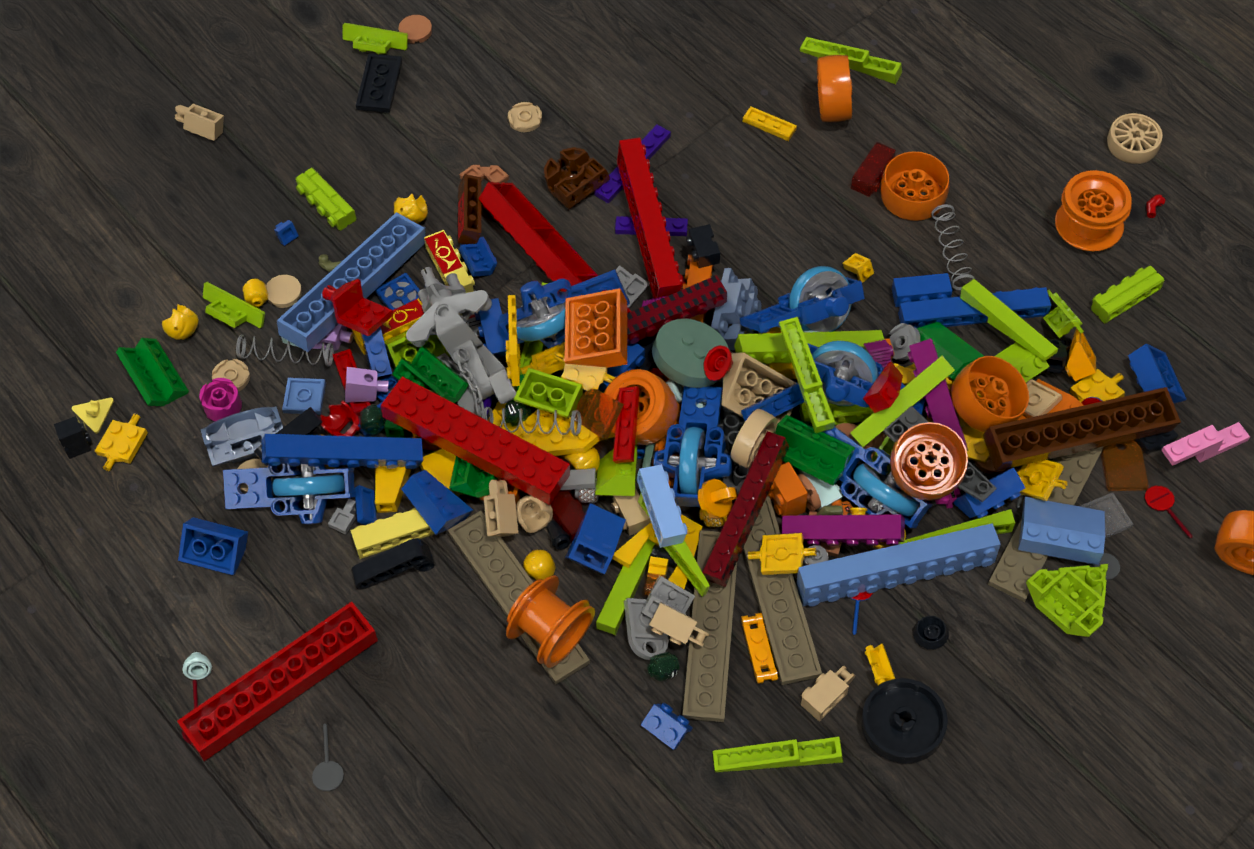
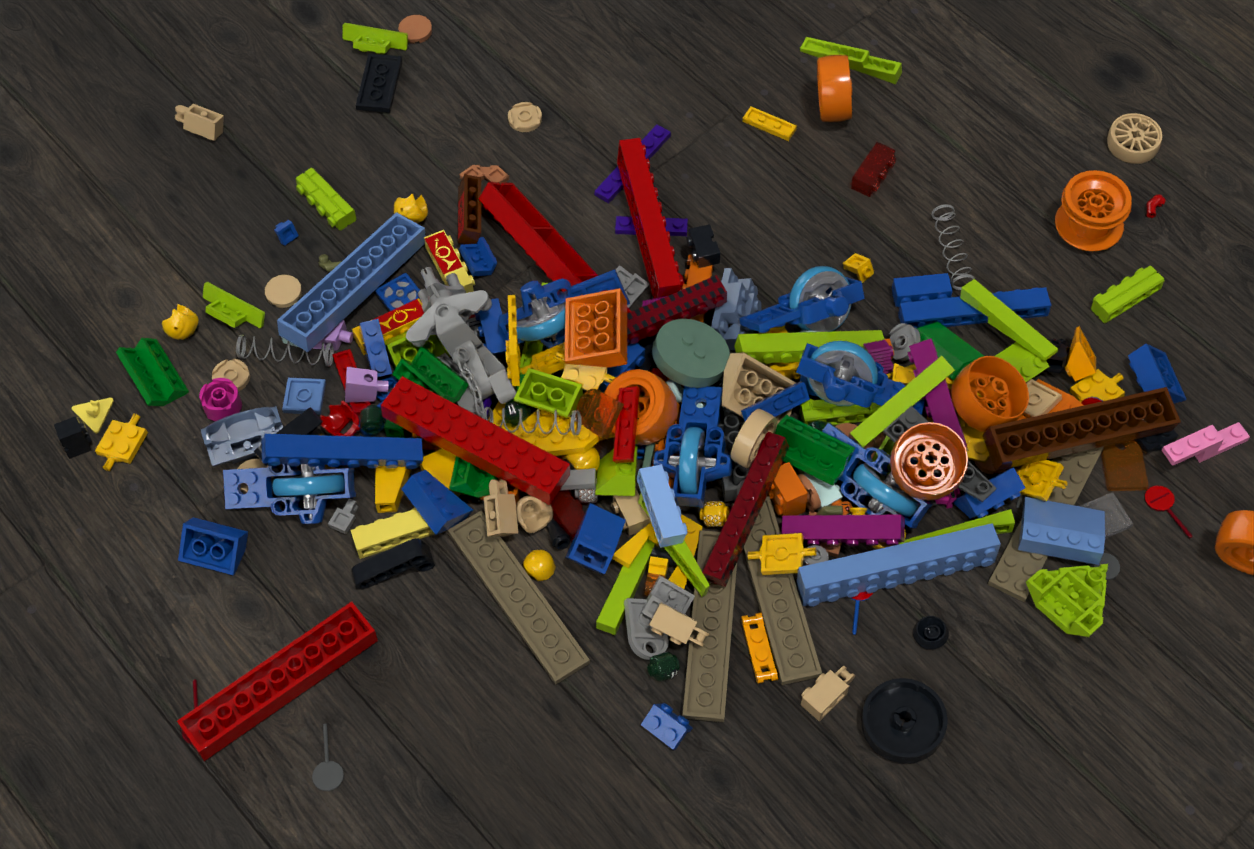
light aqua brick [183,652,212,680] -> none
yellow head [243,279,268,307] -> none
red plate [322,279,393,336] -> none
blue tile [355,485,377,525] -> none
orange wheel [506,575,595,668] -> none
reddish brown connector [544,147,610,209] -> none
light orange tile [698,479,737,519] -> none
red piece [704,345,733,381] -> none
lime slope [713,737,843,772] -> none
lime slope [779,317,835,433] -> none
red slope [863,362,903,413] -> none
yellow hinge [864,644,895,686] -> none
orange wheel [881,151,949,221] -> none
lime bracket [1043,290,1084,338] -> none

